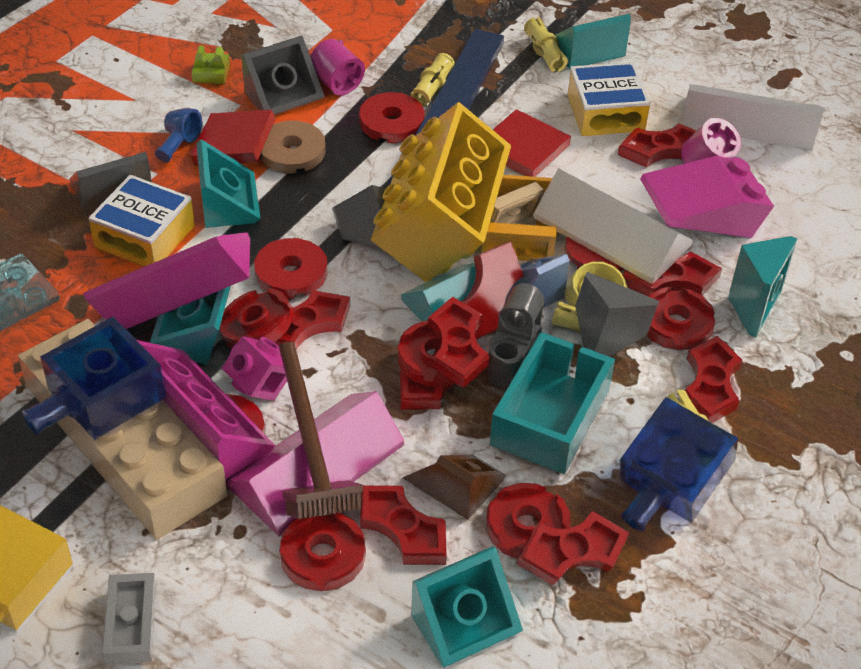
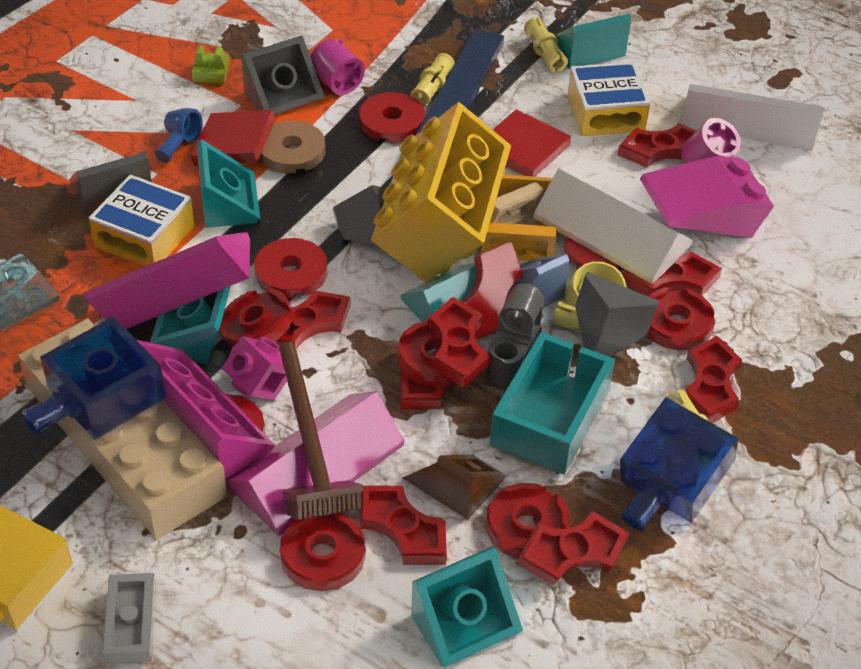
teal slope [728,236,798,337] -> none

